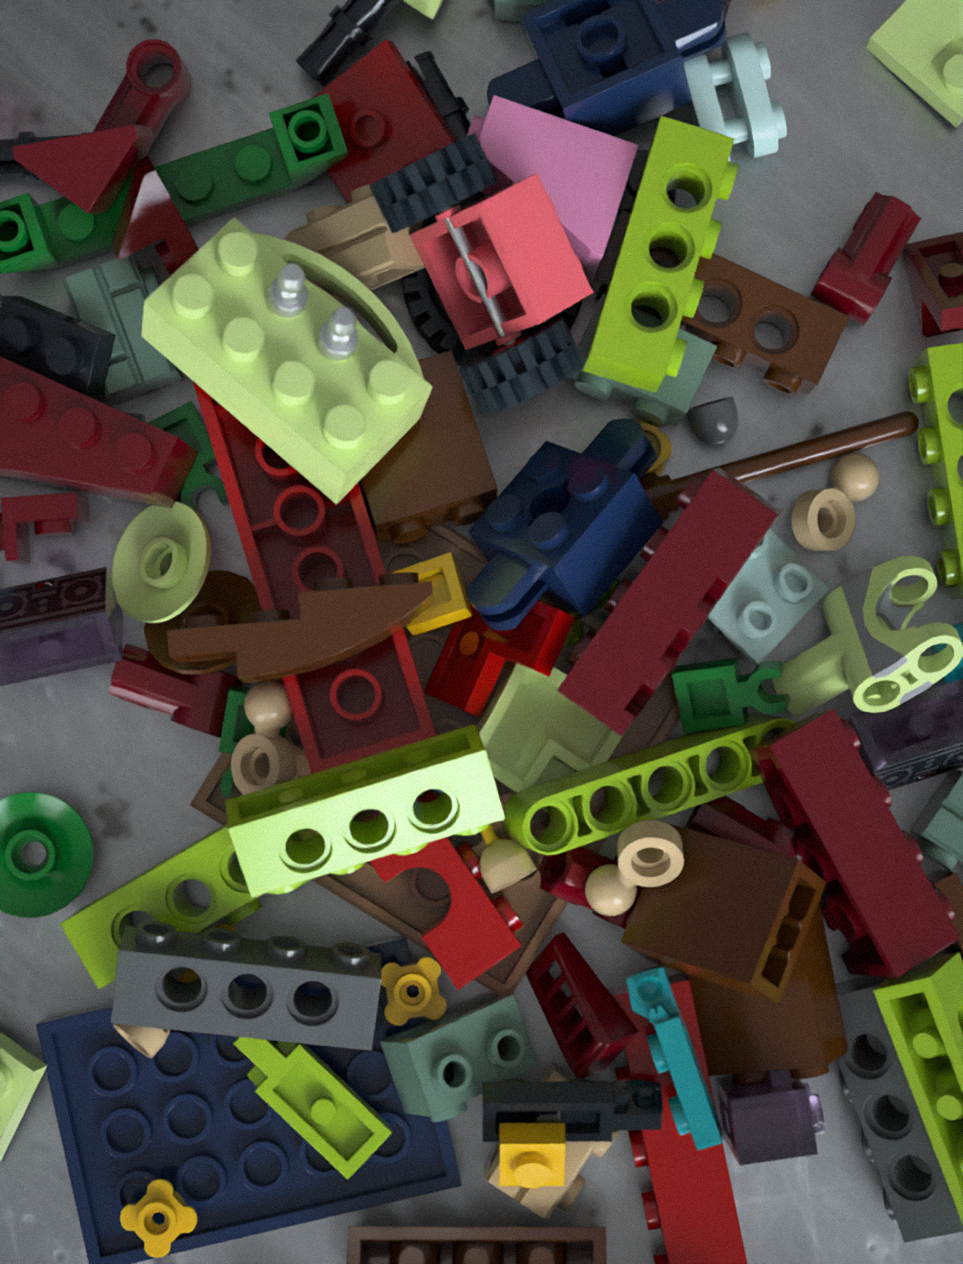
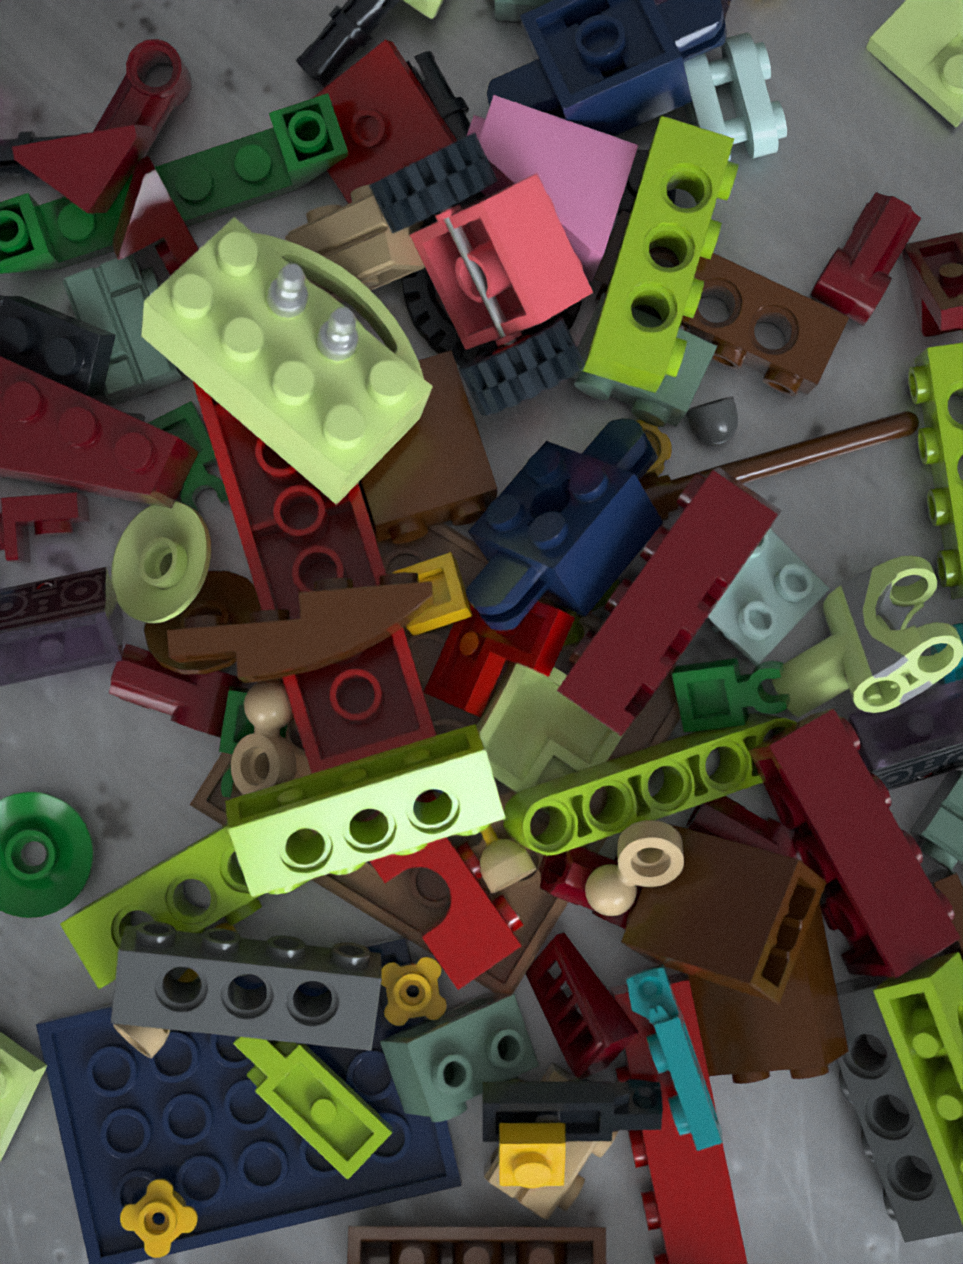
clear purple brick [715,1070,825,1166] -> none
tan plate [791,453,880,551] -> none

